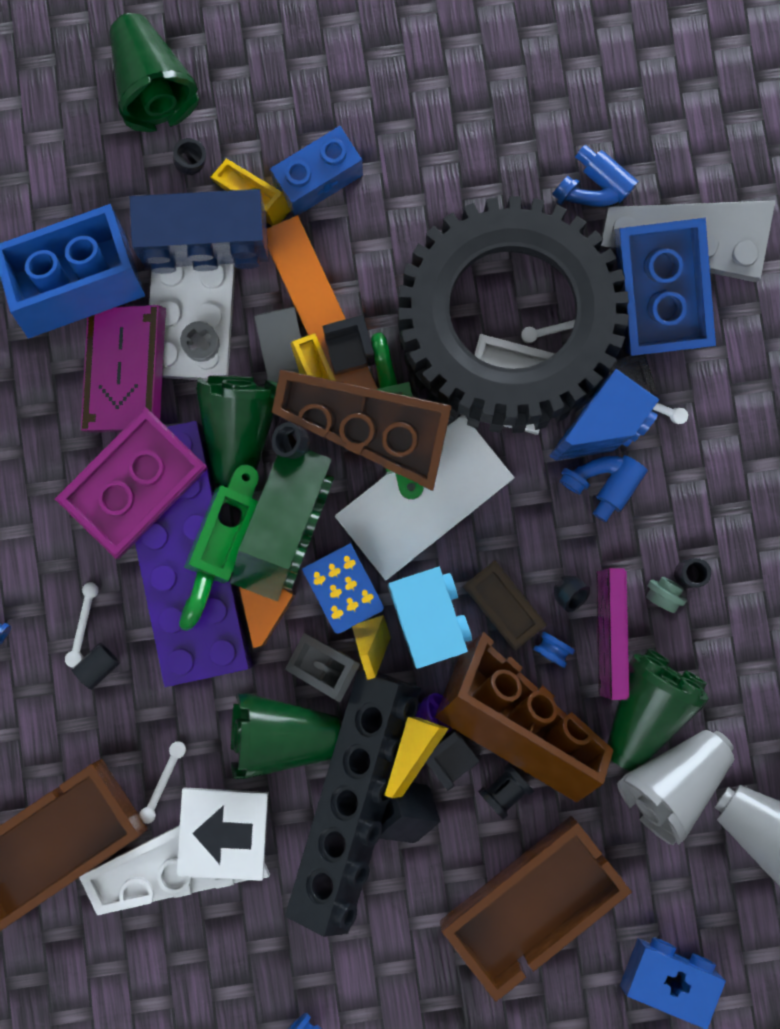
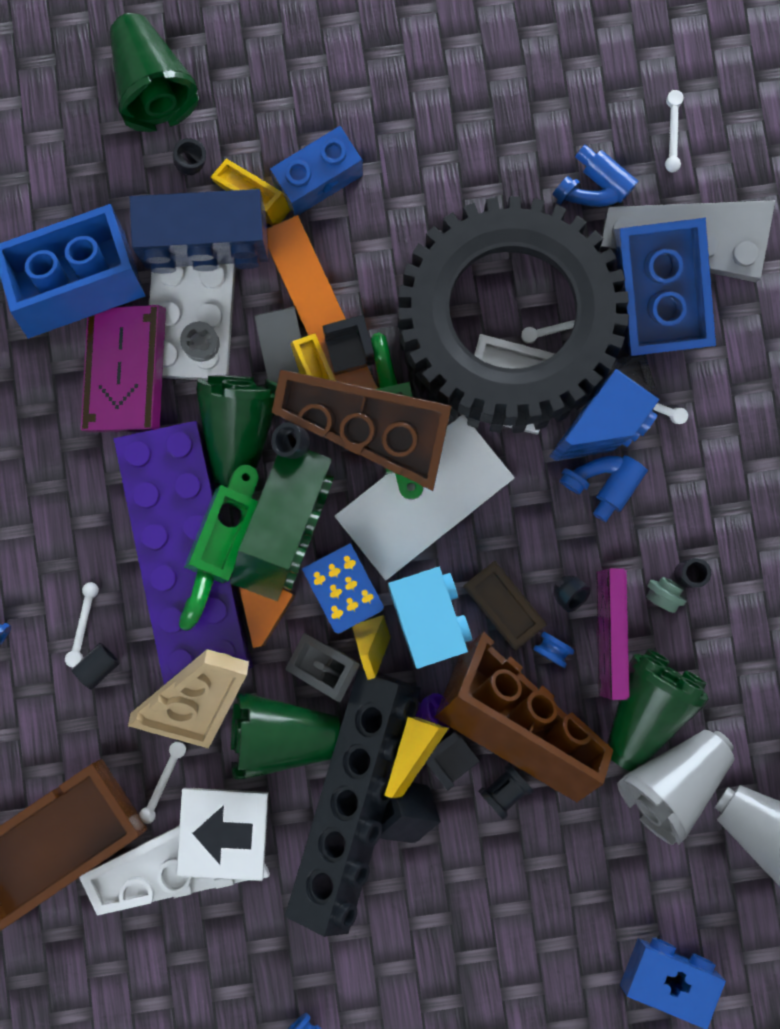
magenta tile [55,407,208,560] -> none
reddish brown piece [440,816,632,1002] -> none
none -> tan wing [128,649,249,749]
none -> white hinge [665,90,684,172]

